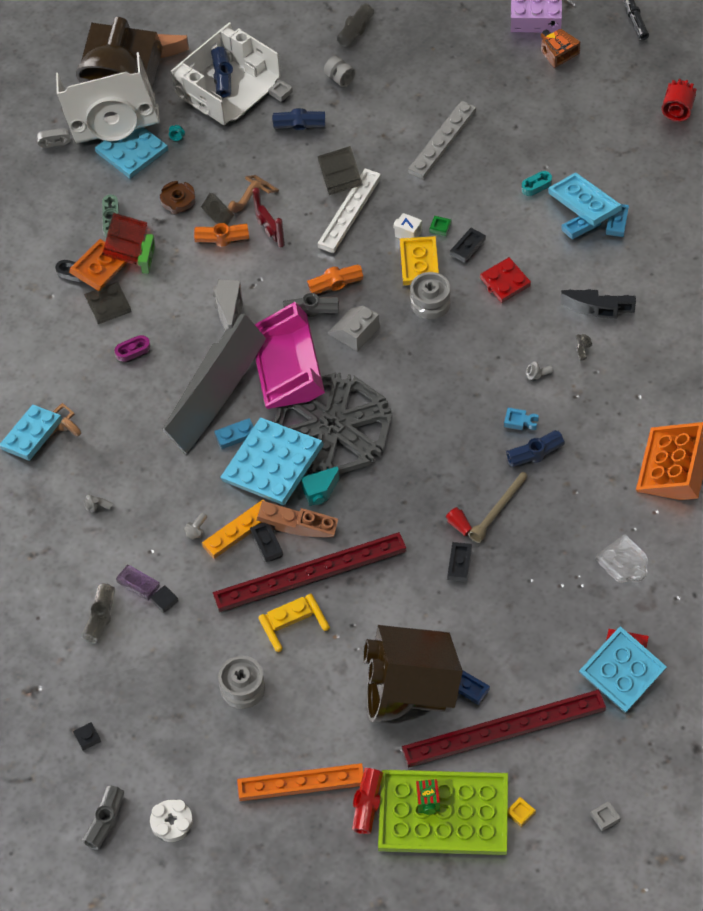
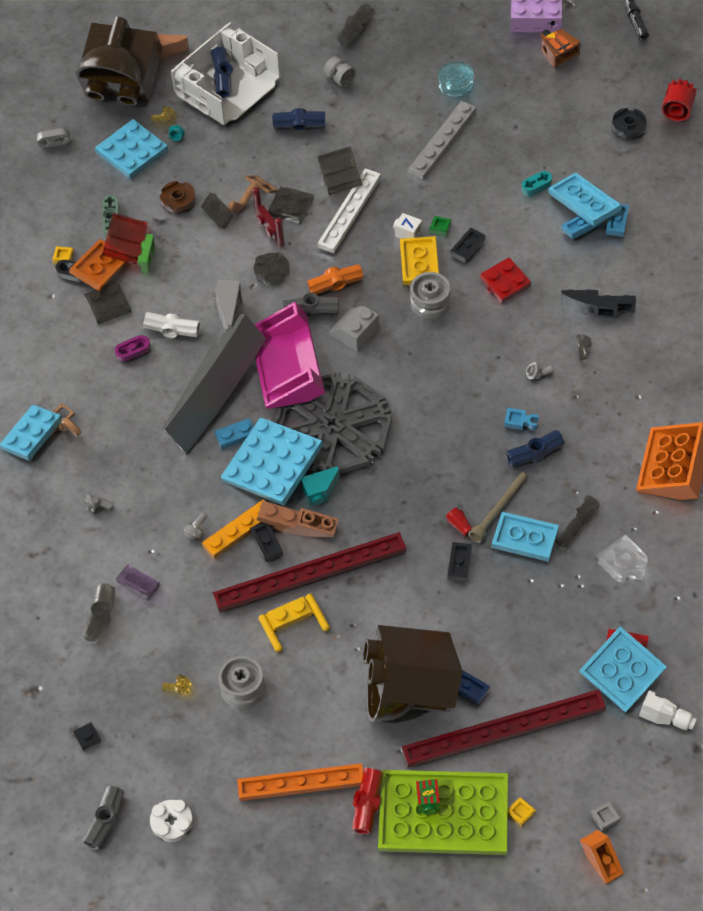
white piece [56,52,160,144] -> none
black tile [150,585,178,613] -> none
orange piece [194,223,249,247] -> none
light grey plate [268,80,293,102] -> none
none -> yellow tile [52,246,74,264]
none -> white piece [143,312,200,338]
none -> clear yellow plate [151,106,176,122]
none -> clear yellow plate [162,674,191,695]
none -> clear smoke plate [253,252,290,286]
none -> clear smoke plate [268,186,314,225]
none -> clear light blue wheel [438,61,474,98]
none -> medium azure plate [491,512,559,562]
none -> clear smoke pin [556,495,600,549]
none -> orange slope [580,830,624,884]
none -> black plate [611,108,647,140]
none -> white piece [639,691,697,730]

